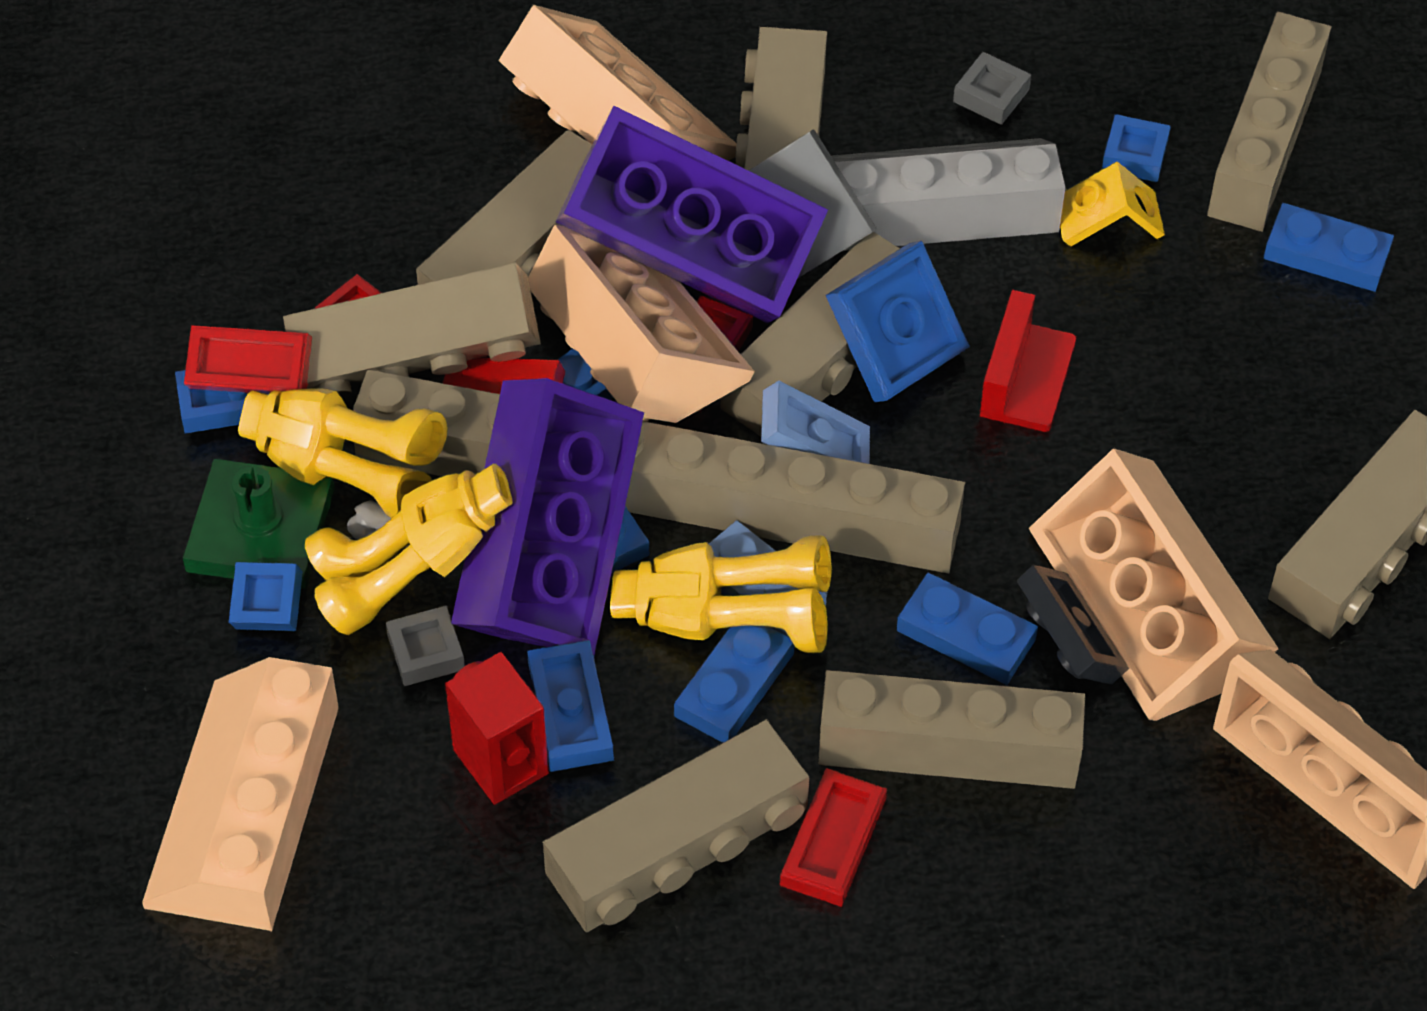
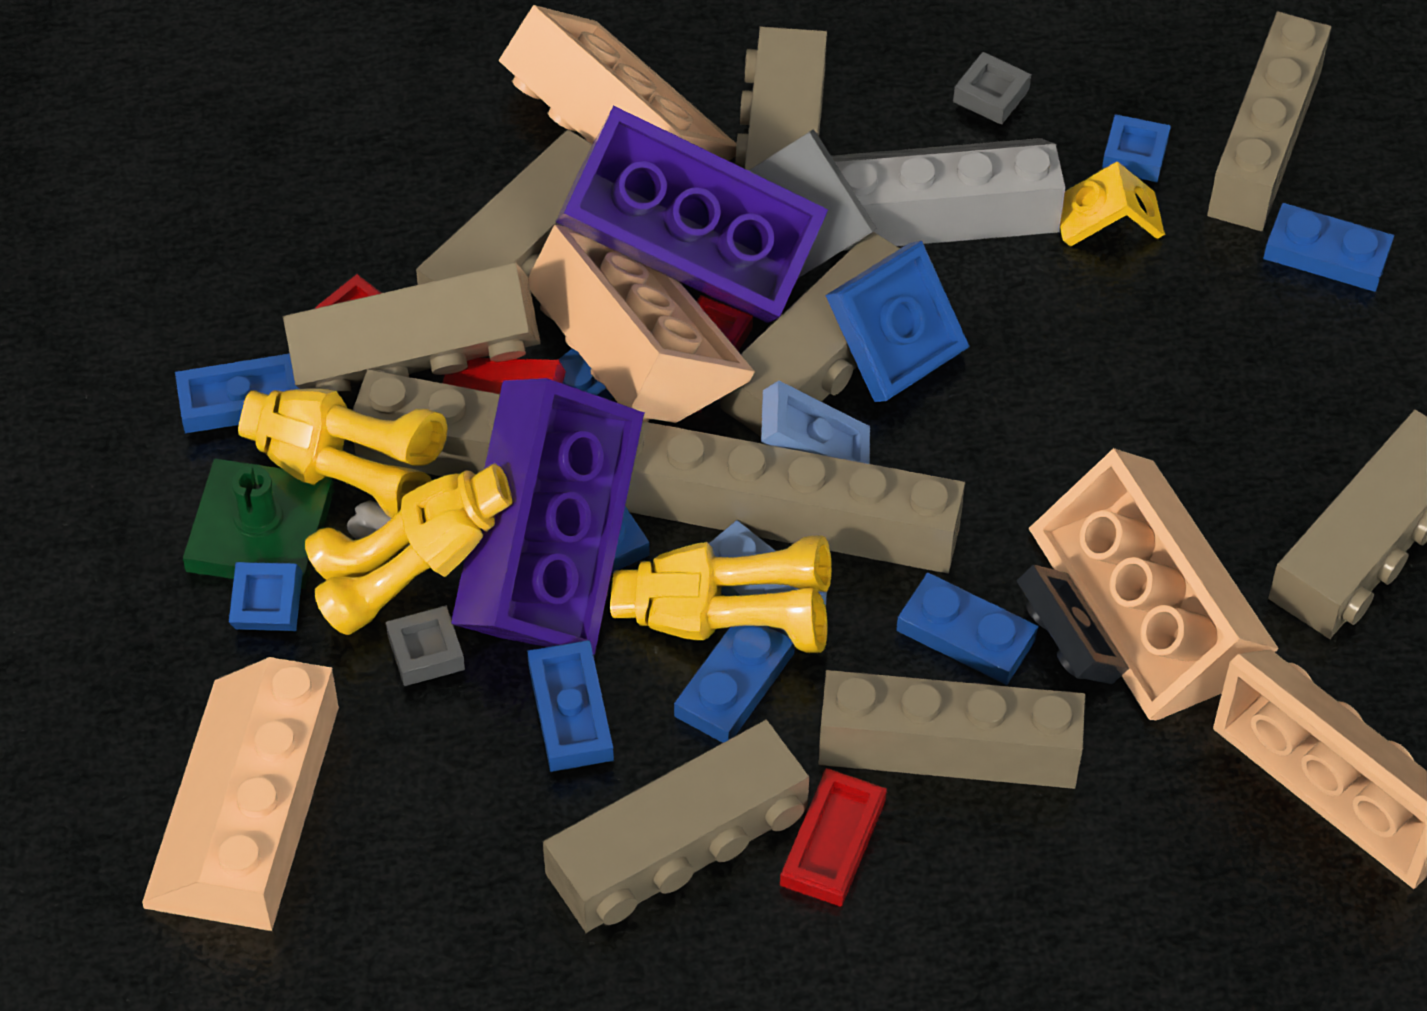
red tile [184,325,312,394] -> none
red brick [445,652,549,805] -> none
red panel [980,290,1076,432] -> none

